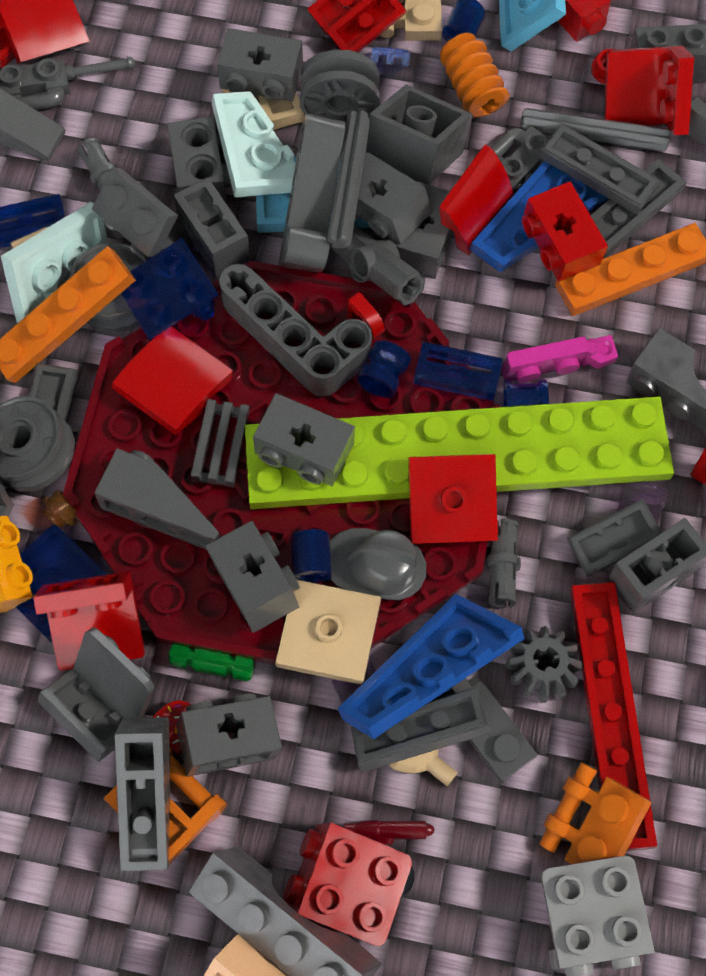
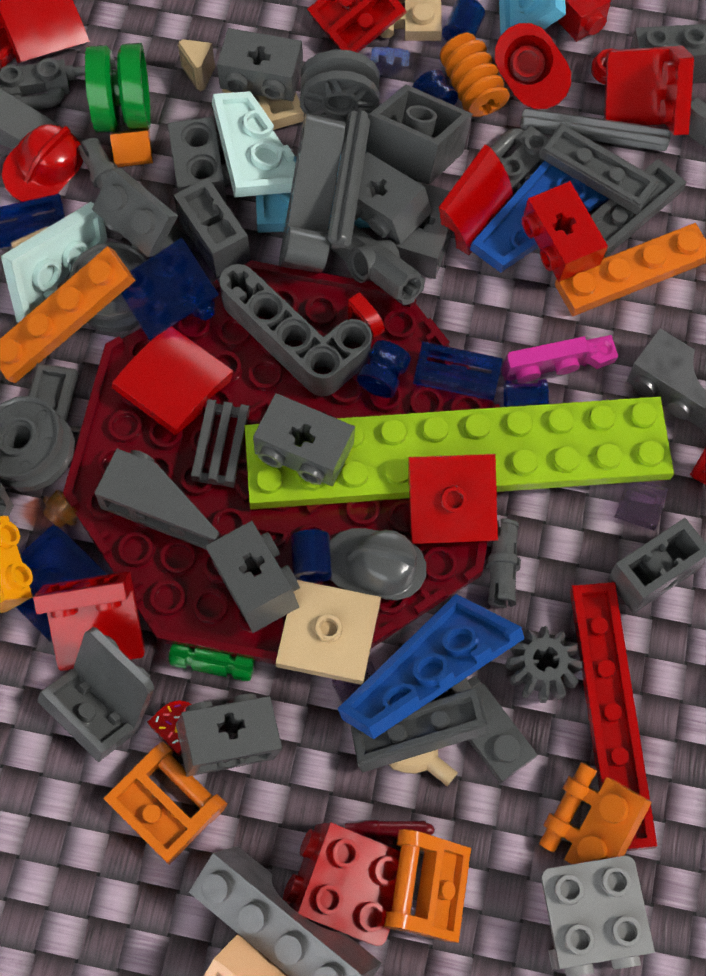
dark grey slope [115,717,170,871] -> none
dark grey plate [567,499,662,578] -> none
none -> red piece [2,124,83,205]
none -> green wheel [85,43,151,133]
none -> orange slope [110,129,153,167]
none -> tan slope [178,39,215,92]
none -> orange plate [384,829,471,943]
none -> clear blue wheel [412,69,458,105]
none -> red piece [495,23,571,109]

